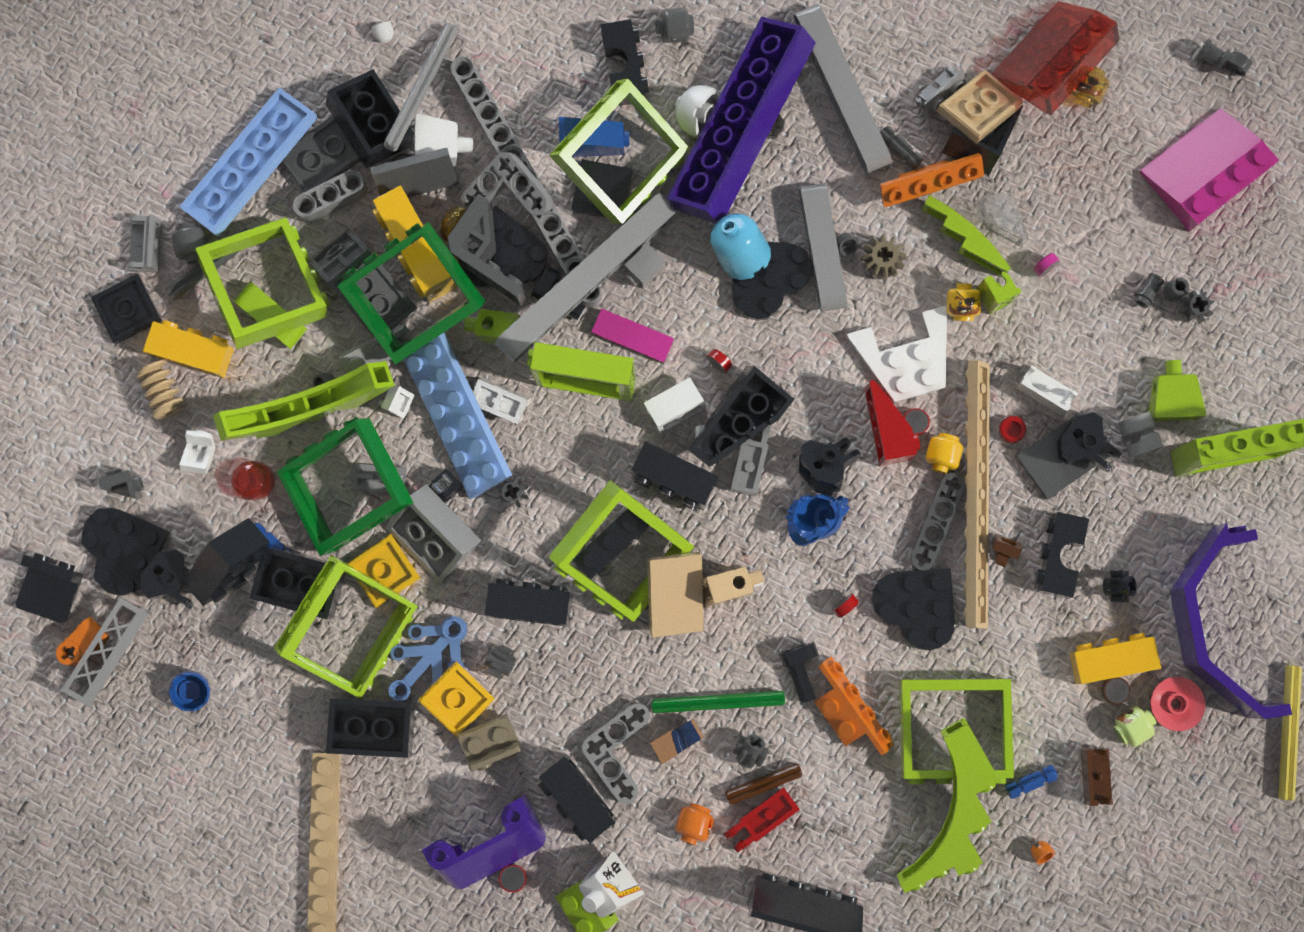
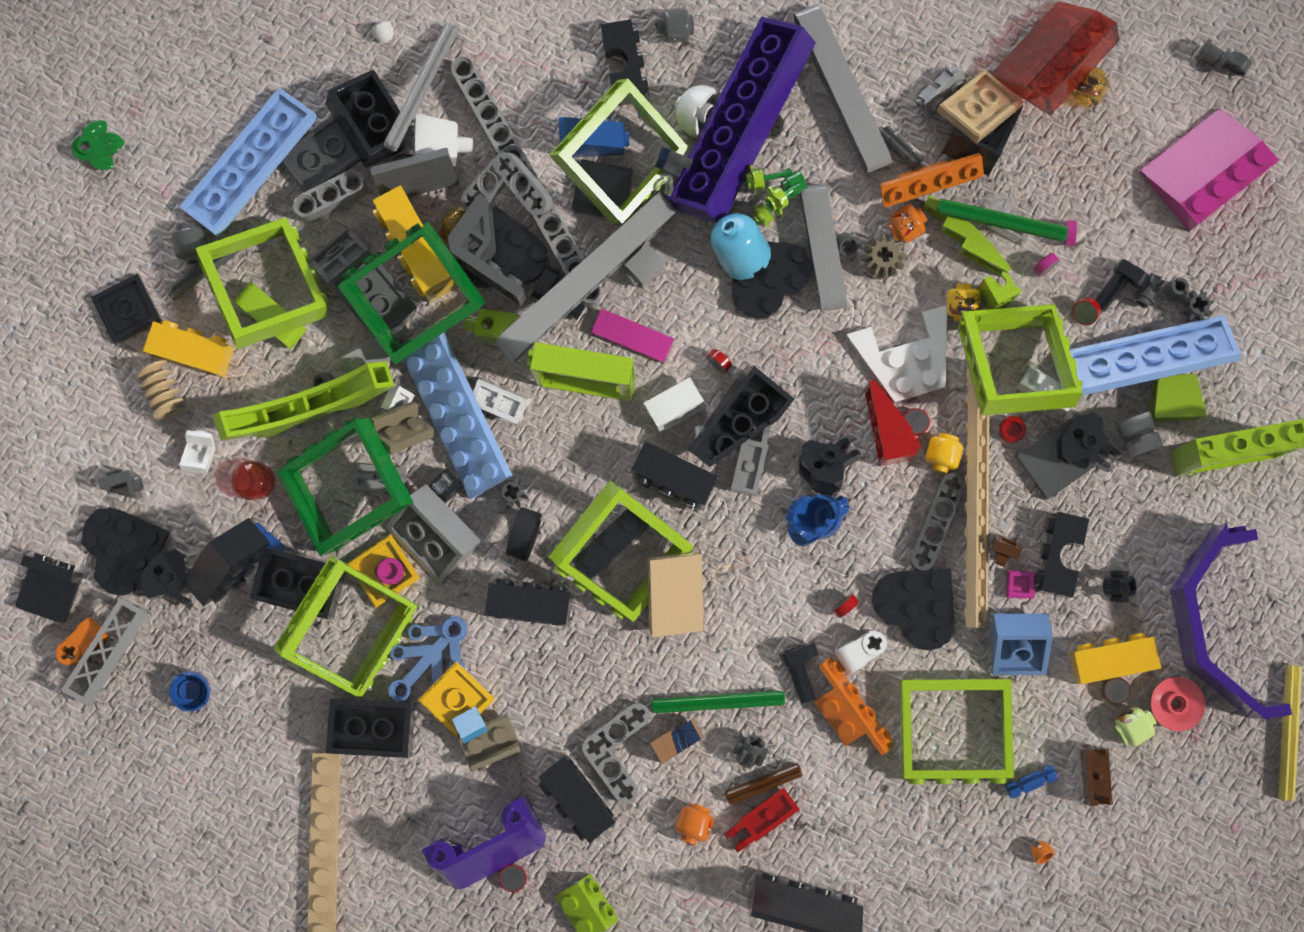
light grey hinge [127,215,162,273] -> none
dark grey gear [484,645,517,679] -> none
white torso [579,851,644,918] -> none
tan torso [702,567,764,608] -> none
lime arch [896,718,1000,893] -> none
none -> green plate [71,120,125,170]
none -> dark tan bracket [371,401,434,455]
none -> dark pink tile [376,558,404,585]
none -> tile [452,706,488,744]
none -> black tyre [506,507,542,561]
none -> black piece [652,147,693,196]
none -> lime plant [744,164,808,228]
none -> white piece [834,631,887,675]
none -> orange head [887,204,928,243]
none -> green axle [937,199,1068,242]
none -> lime window [957,304,1083,416]
none -> medium blue slope [991,613,1053,675]
none -> dark pink tile [1006,571,1035,599]
none -> dark pink tile [1064,220,1077,247]
none -> light blue plate [1070,315,1241,396]
none -> tile [1072,297,1101,325]
none -> black piece [1095,259,1151,312]

